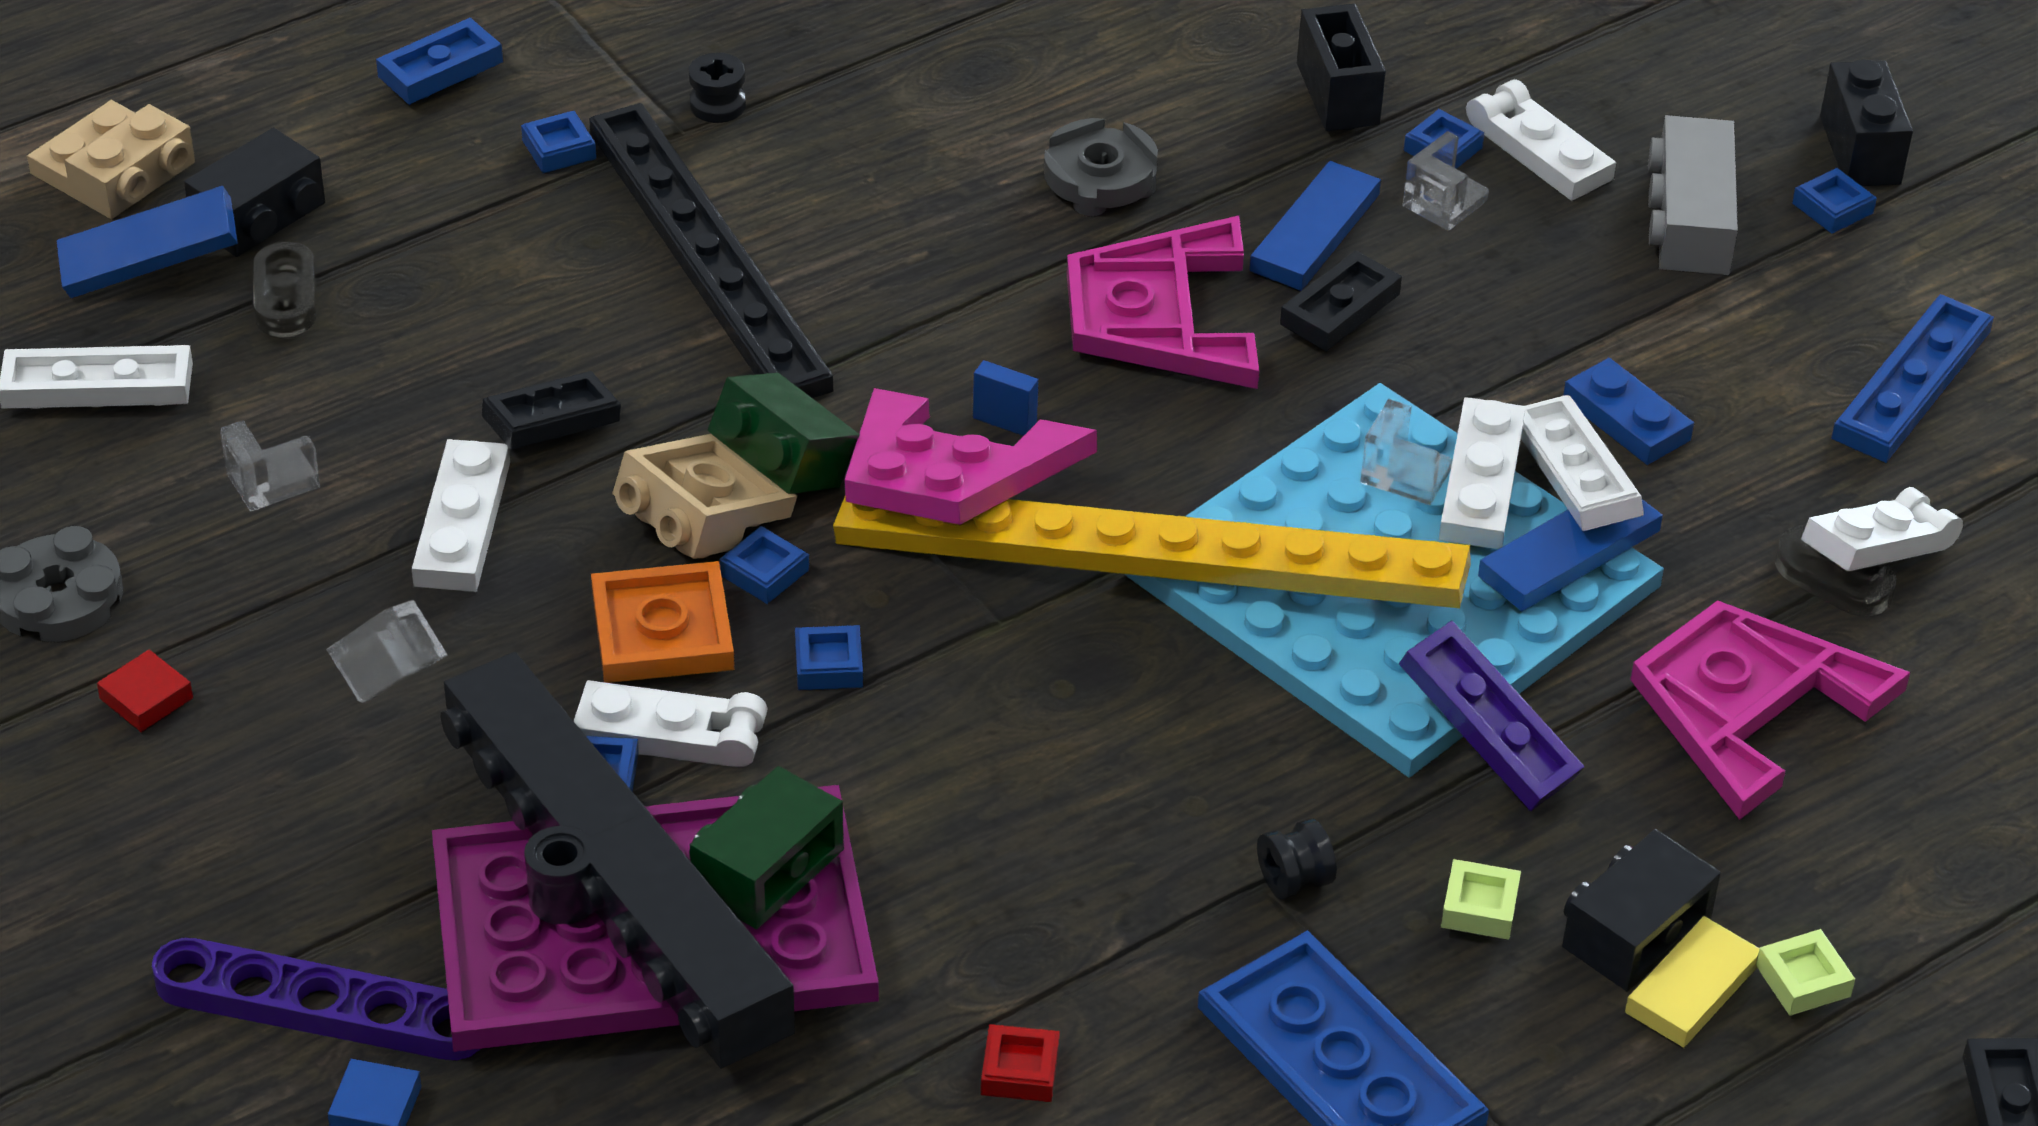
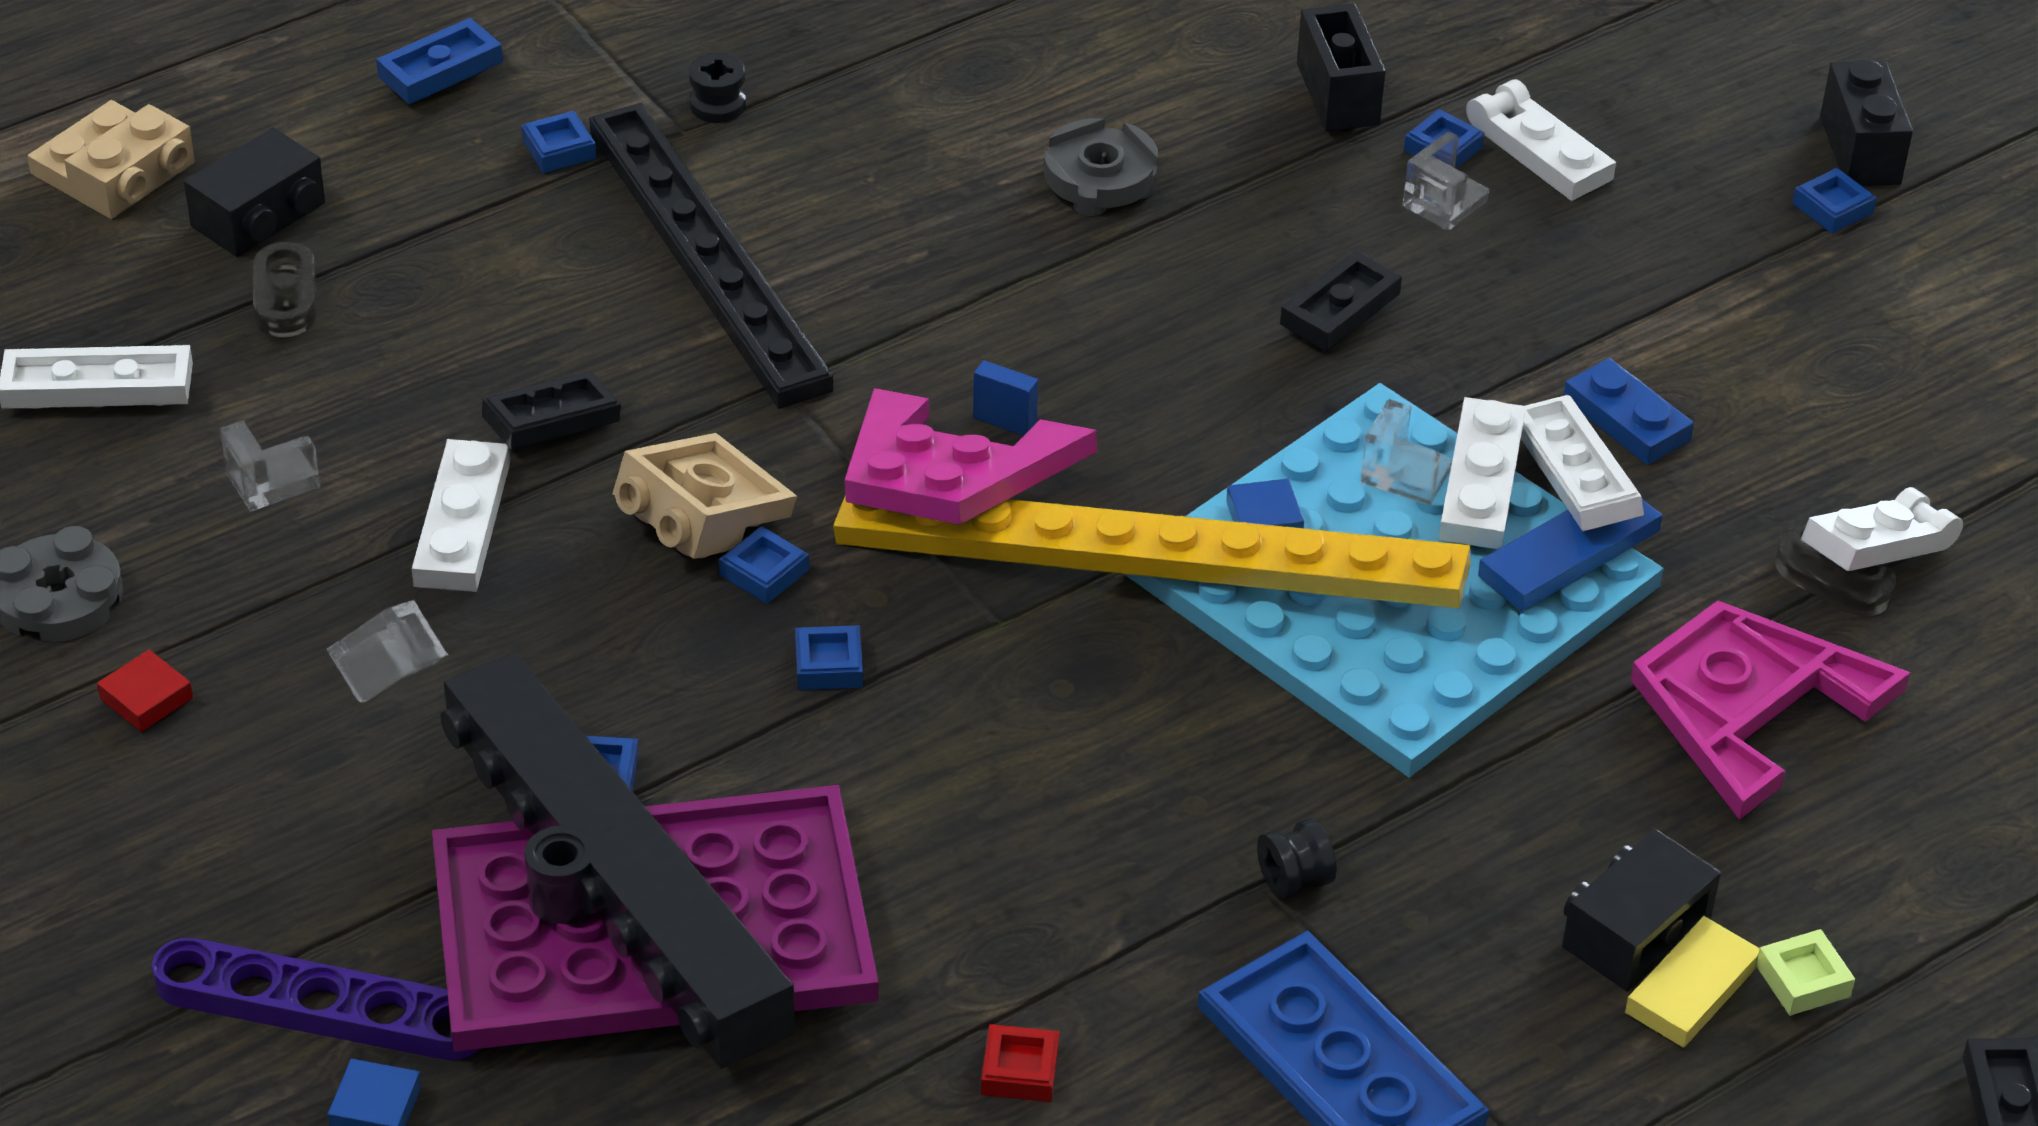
blue tile [57,186,238,298] -> none
white plate [574,680,768,767] -> none
orange plate [591,561,735,683] -> none
dark green brick [689,766,844,930] -> none
dark green brick [707,373,860,494] -> none
dark pink wing [1067,215,1259,389] -> none
blue tile [1250,161,1381,291] -> none
dark purple plate [1399,620,1585,811] -> none
yellowish green plate [1441,859,1521,940] -> none
light grey brick [1648,115,1738,275] -> none
blue tile [1831,294,1994,463] -> none
none -> blue tile [1226,478,1304,528]

